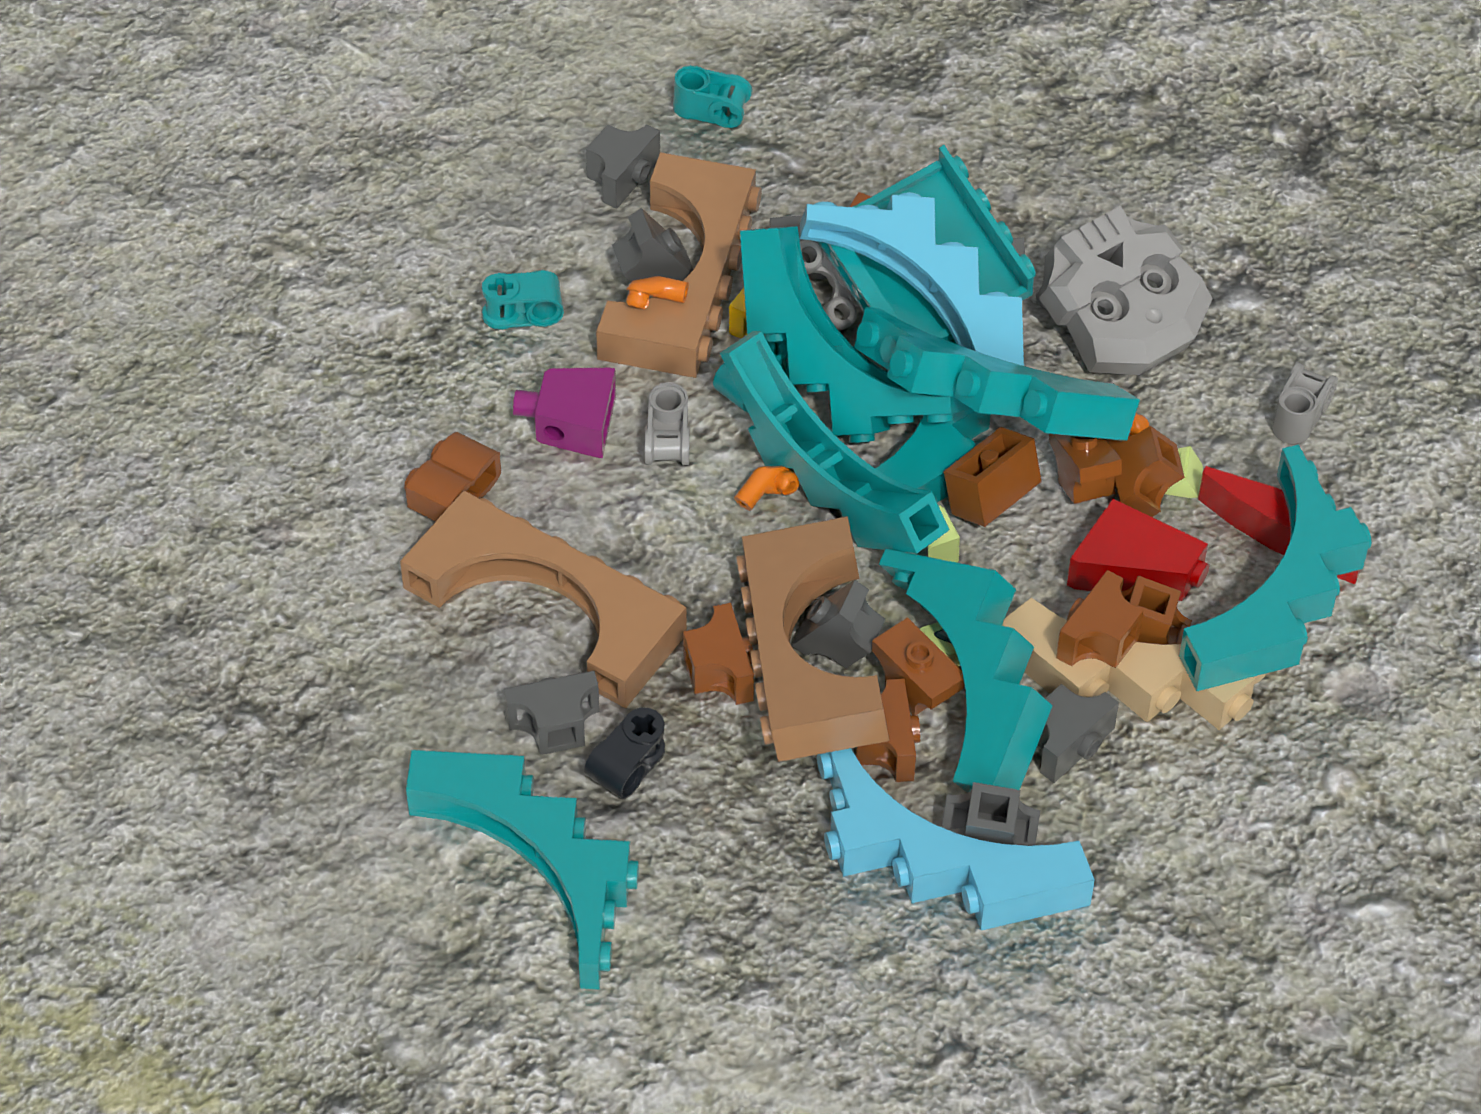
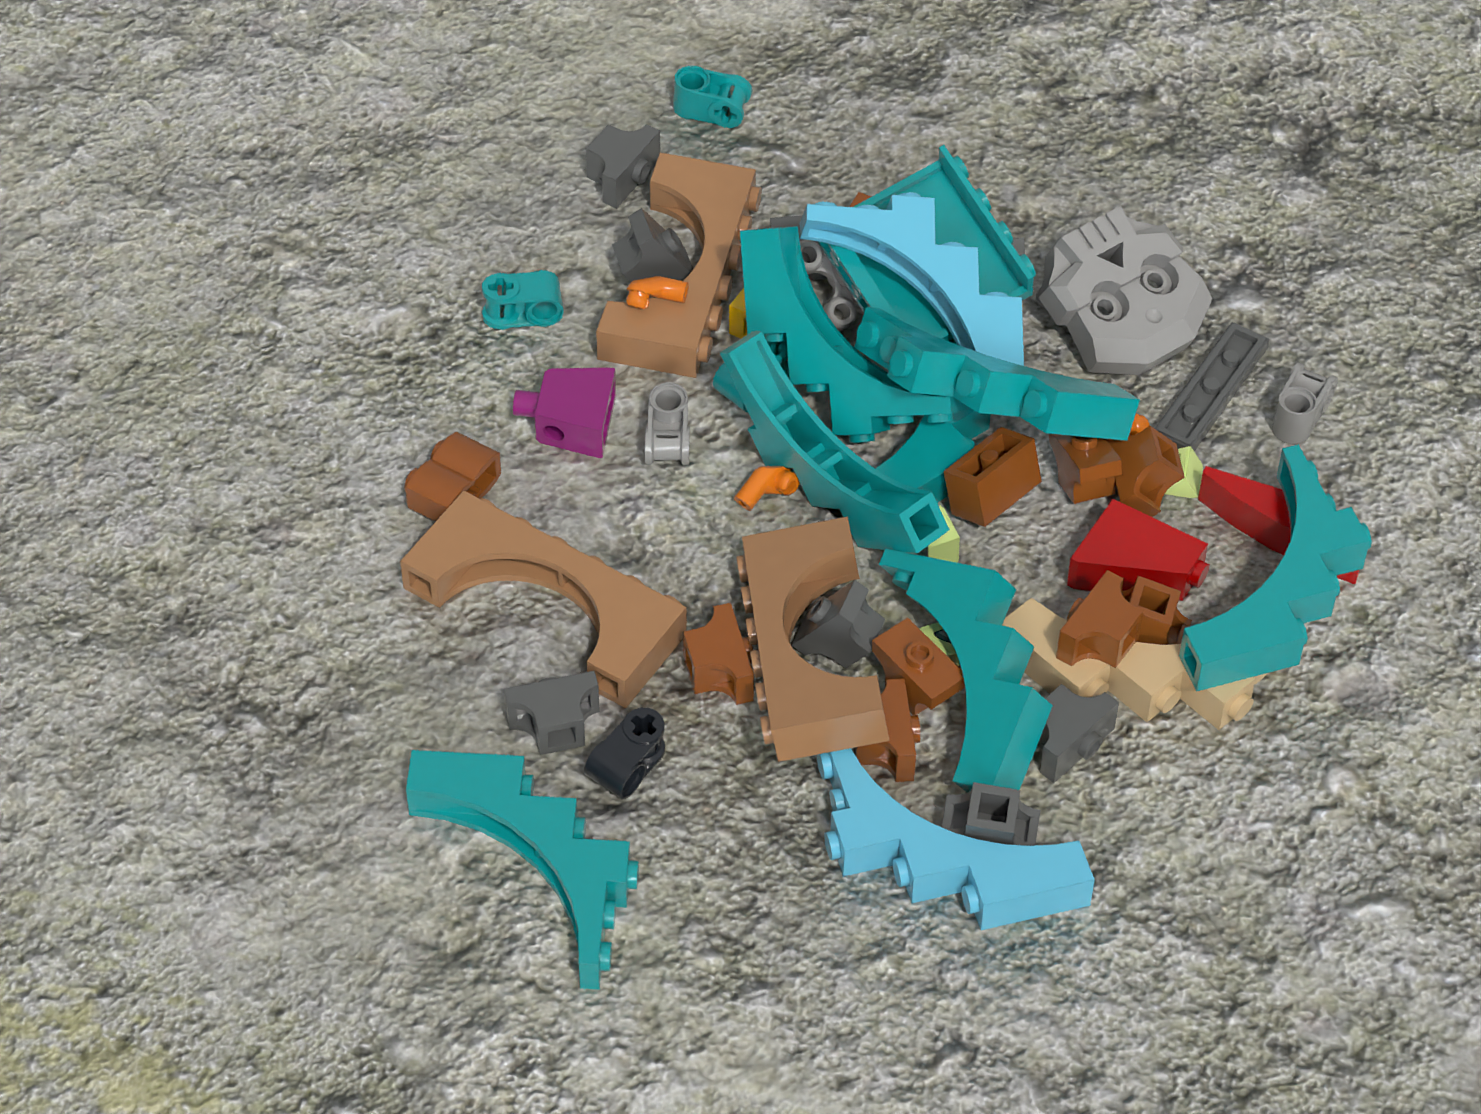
none -> dark grey tile [1155,322,1269,451]

